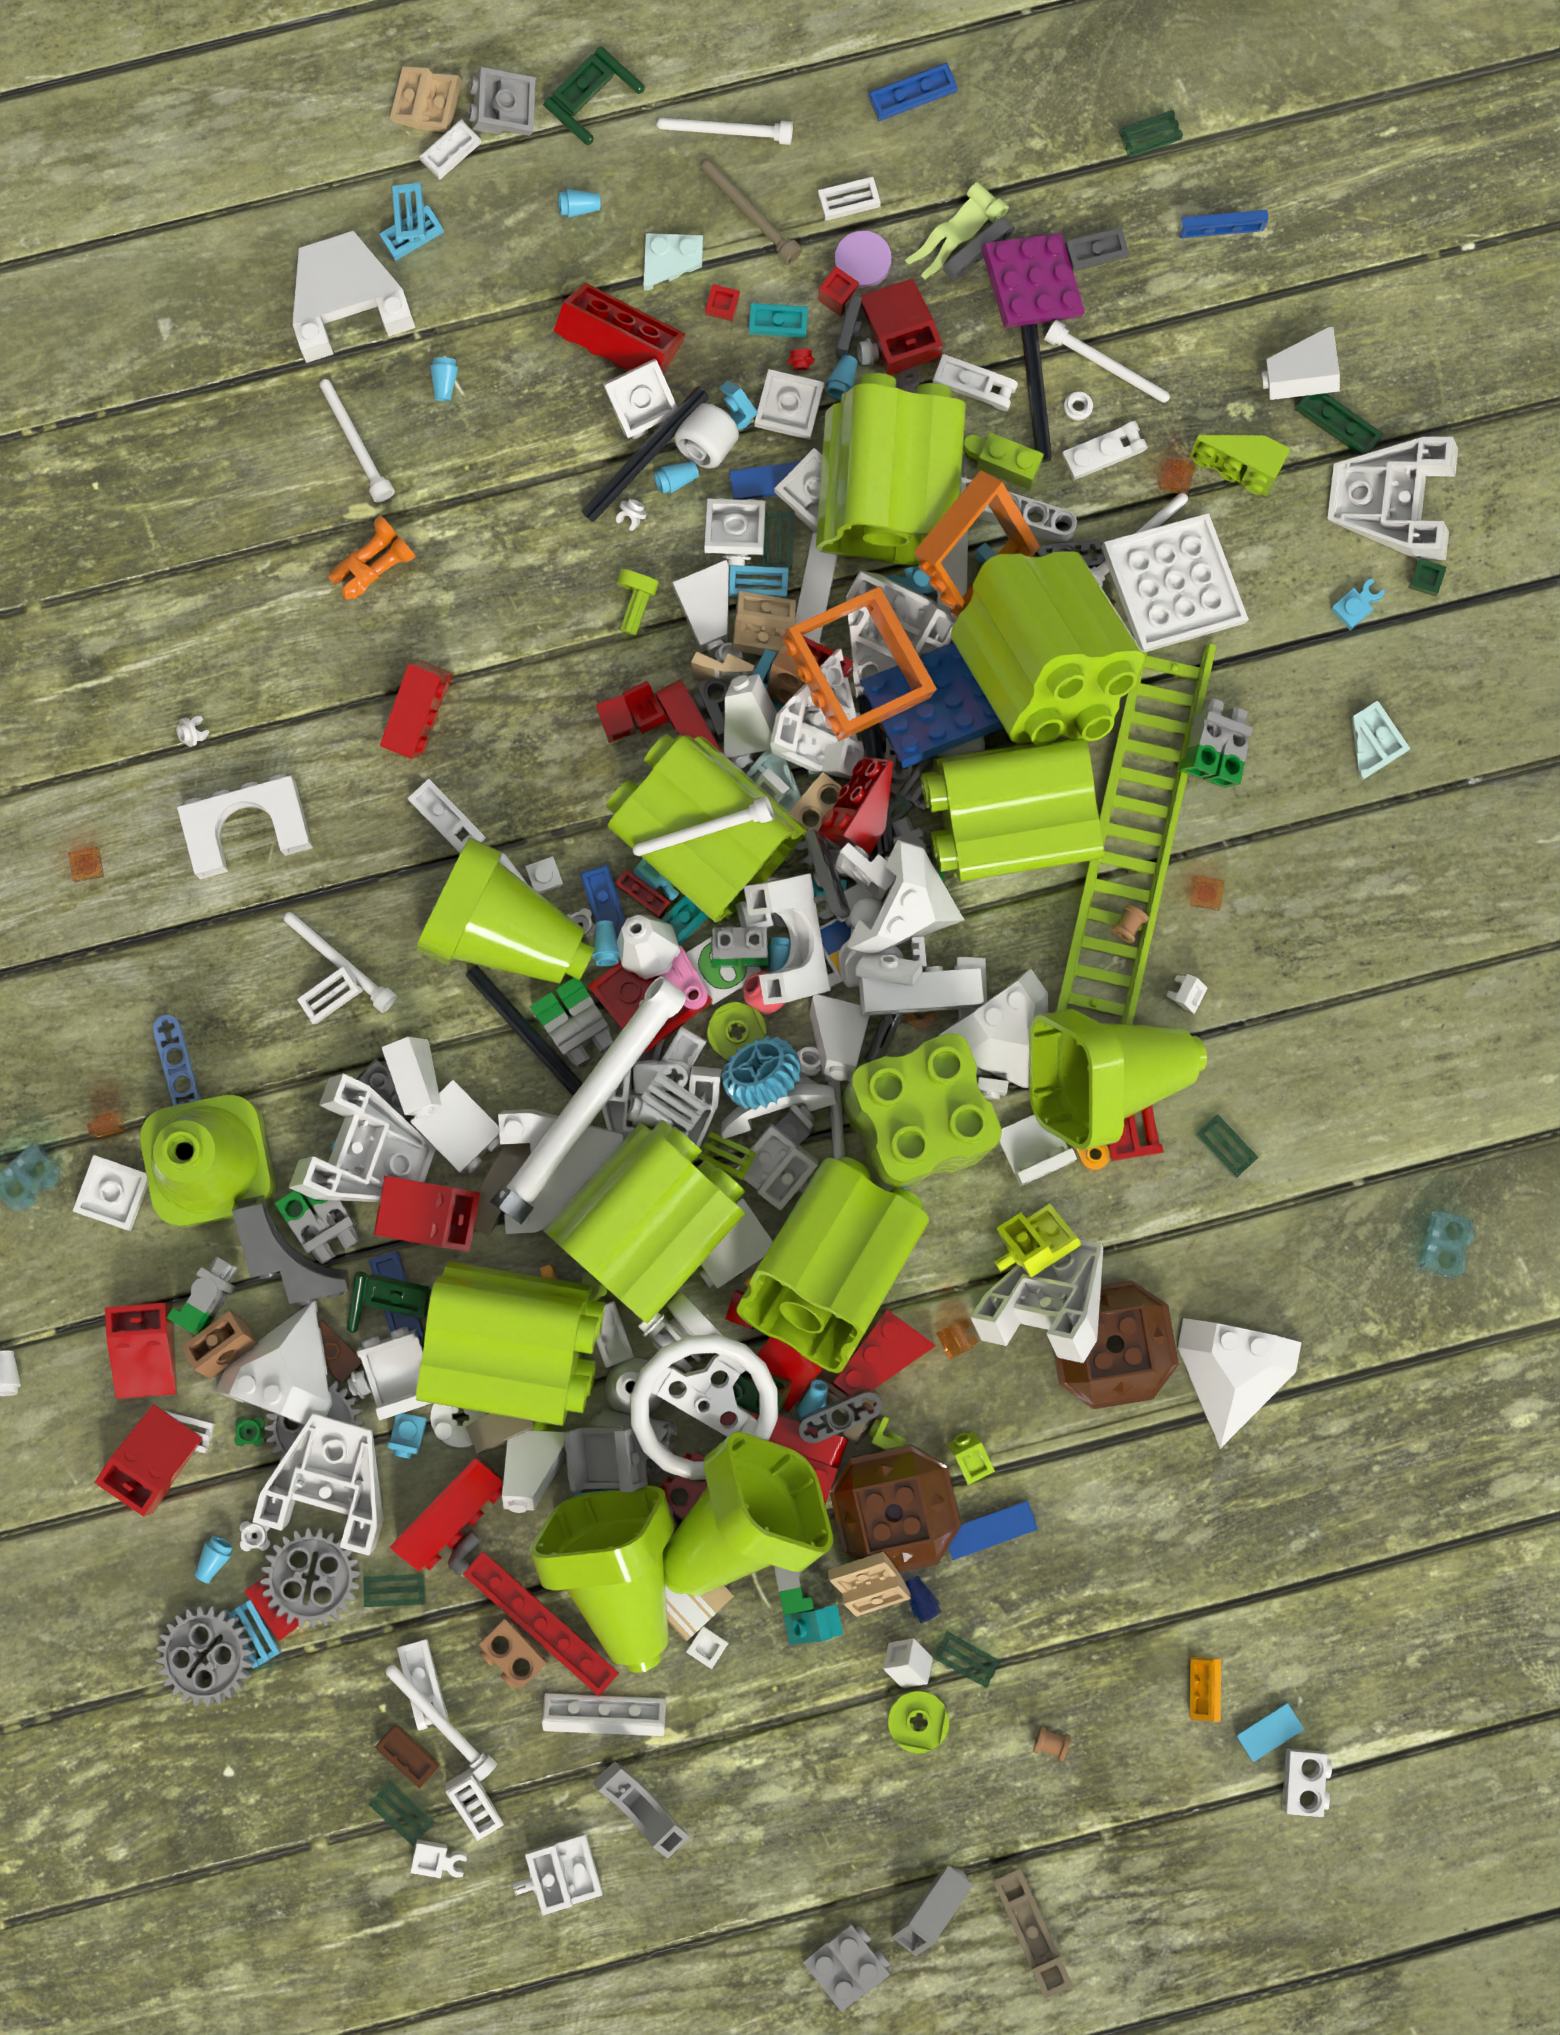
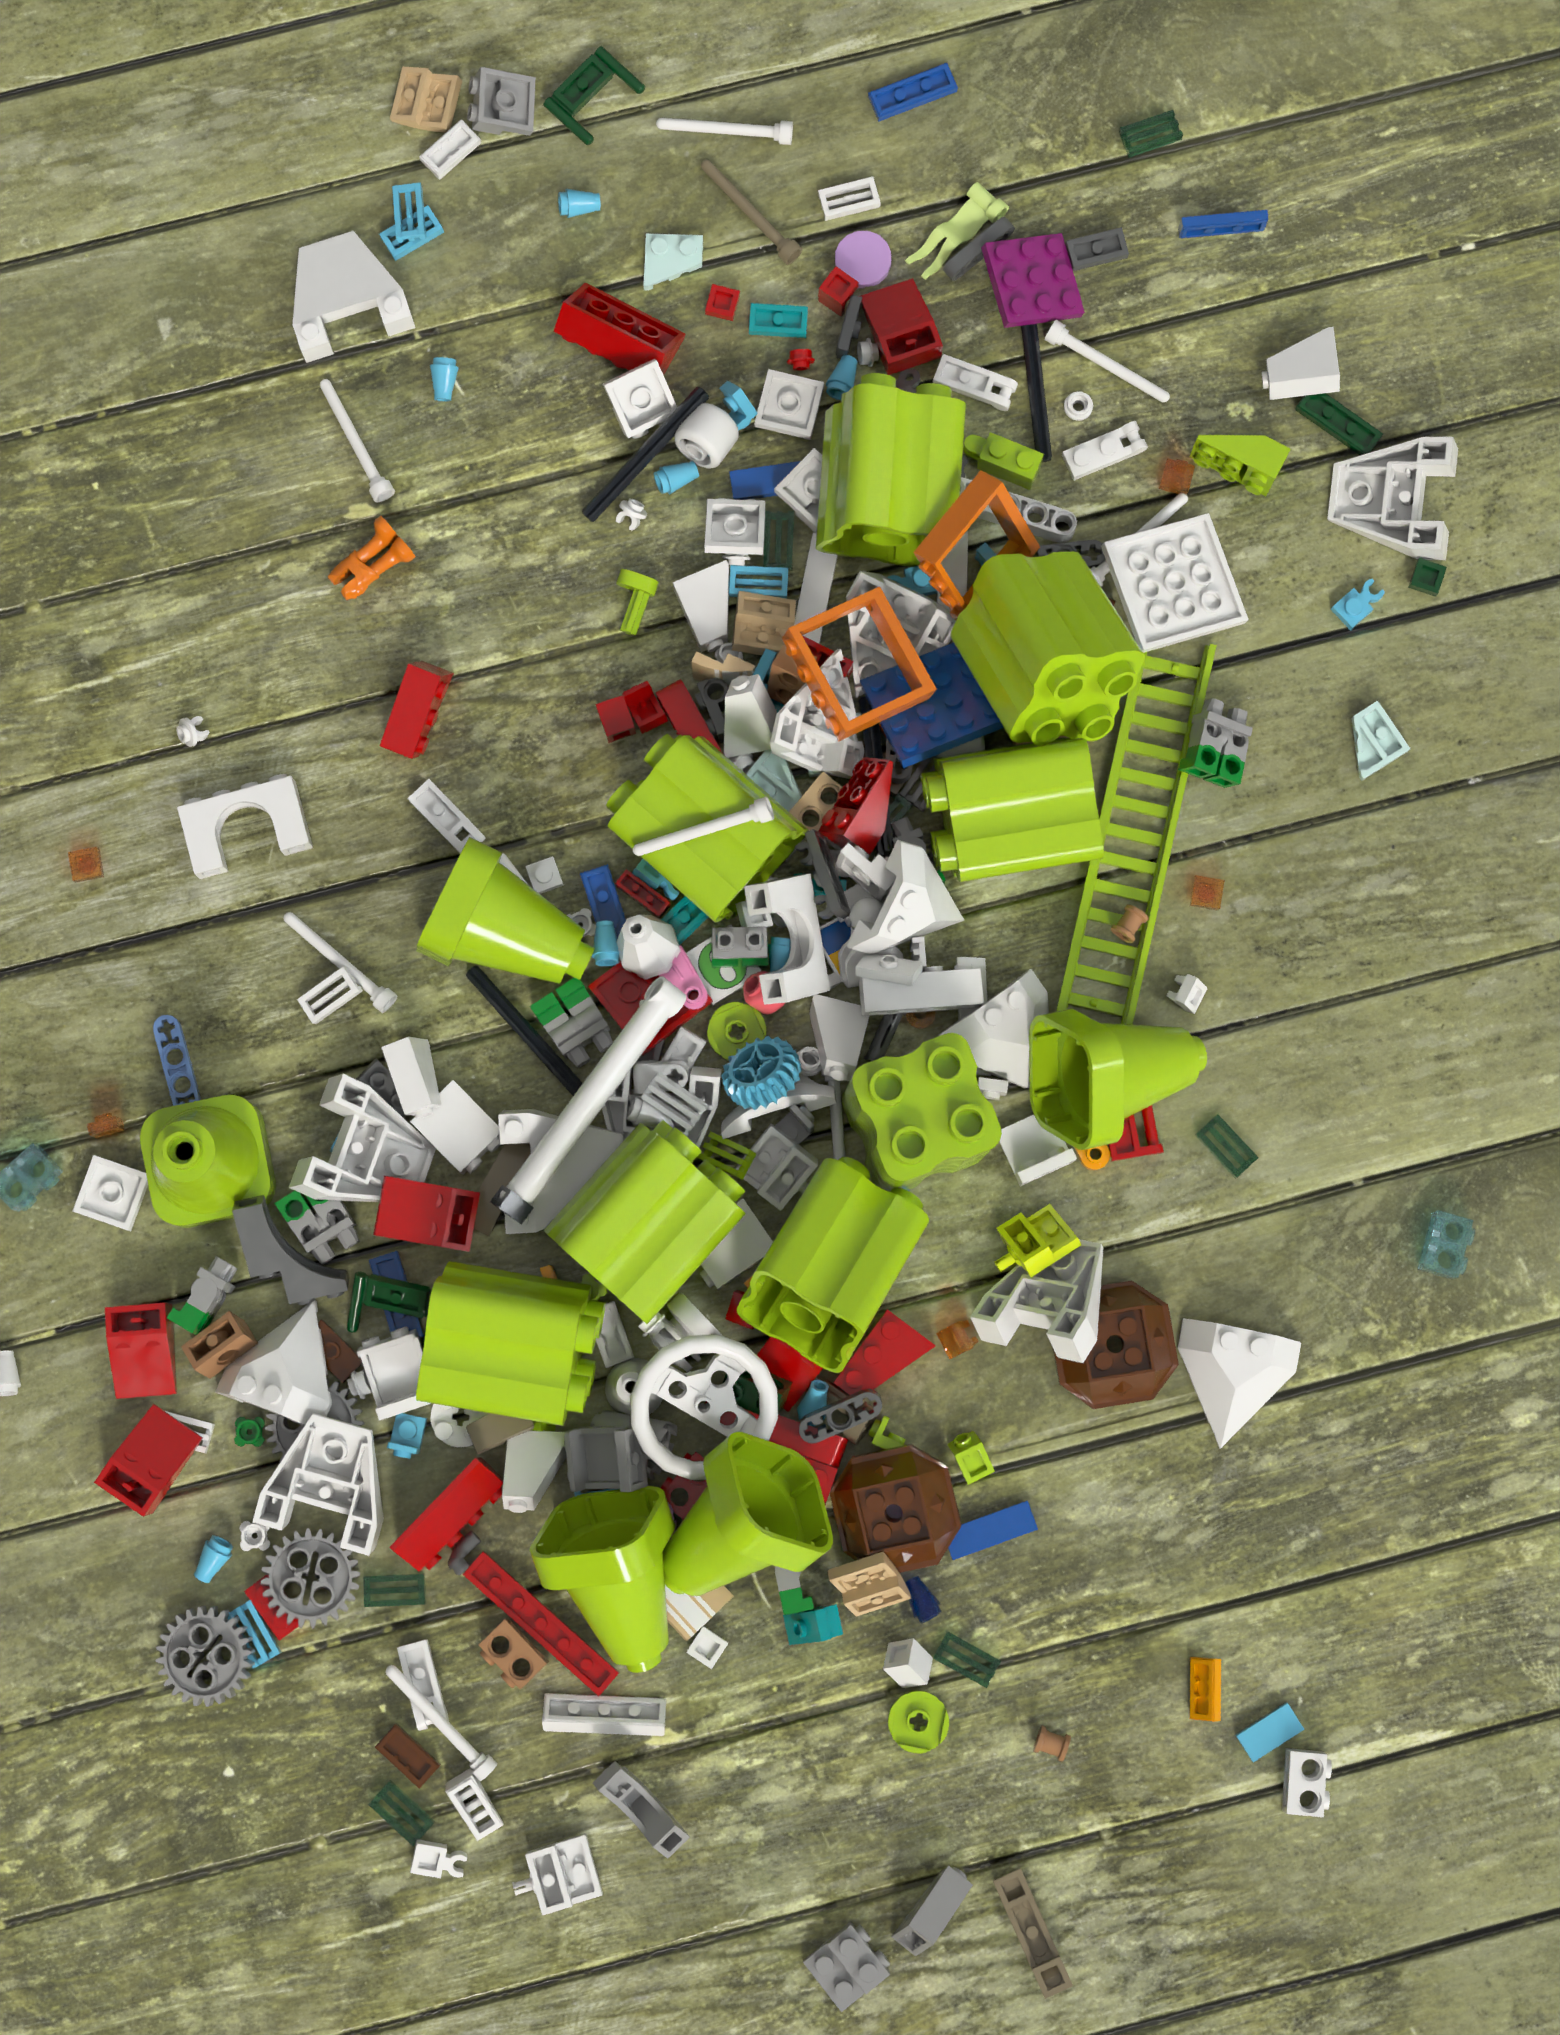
white plate [756,768,790,803] -> none

